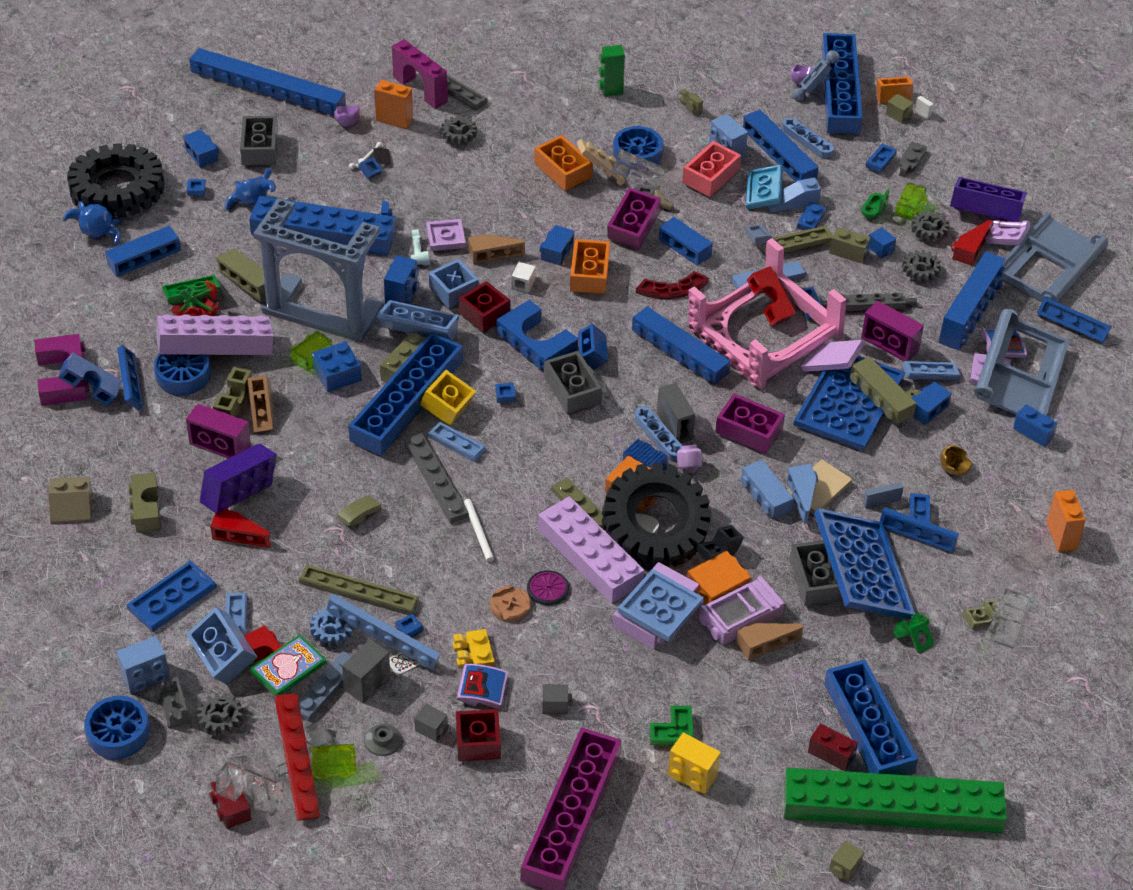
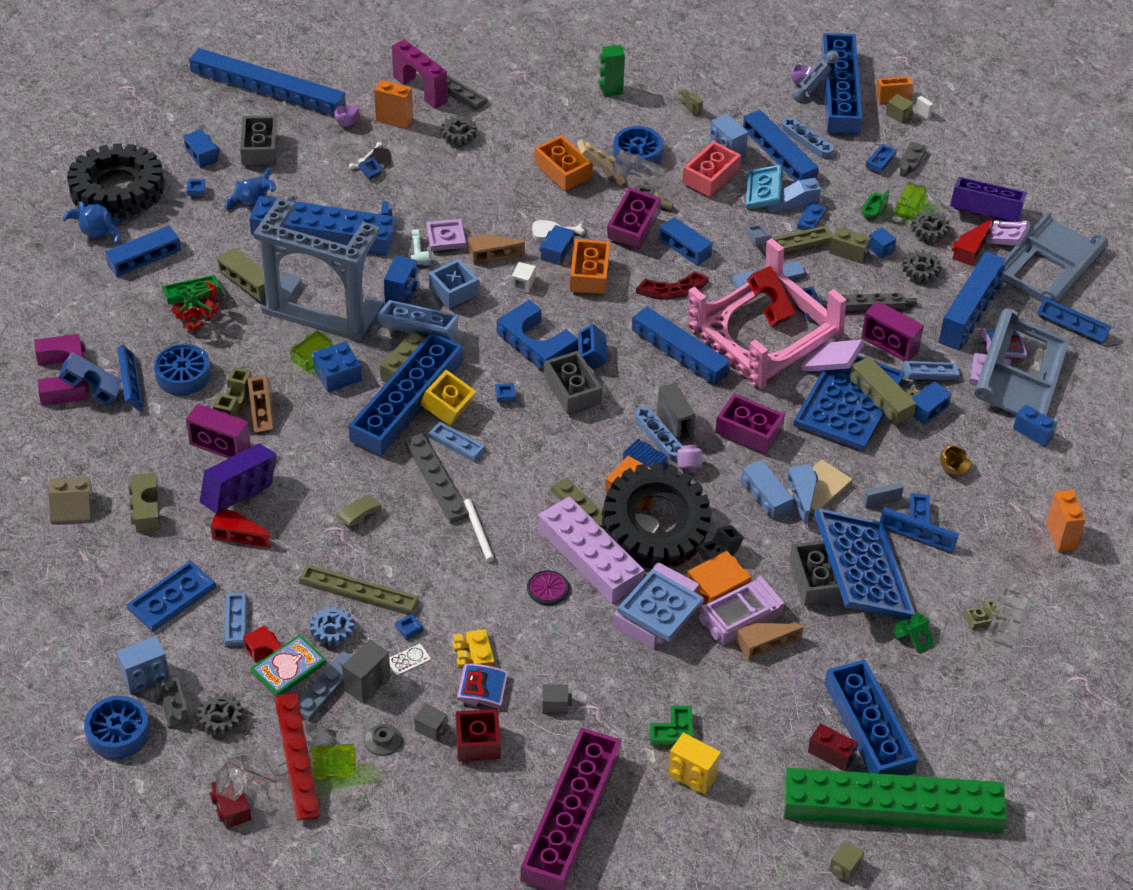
lavender brick [156,314,273,355] -> none
medium blue brick [186,607,257,685] -> none
medium blue plate [327,594,440,670] -> none
dark red brick [459,281,511,332] -> none
nougat tile [490,586,530,622] -> none
none -> white piece [532,220,585,242]

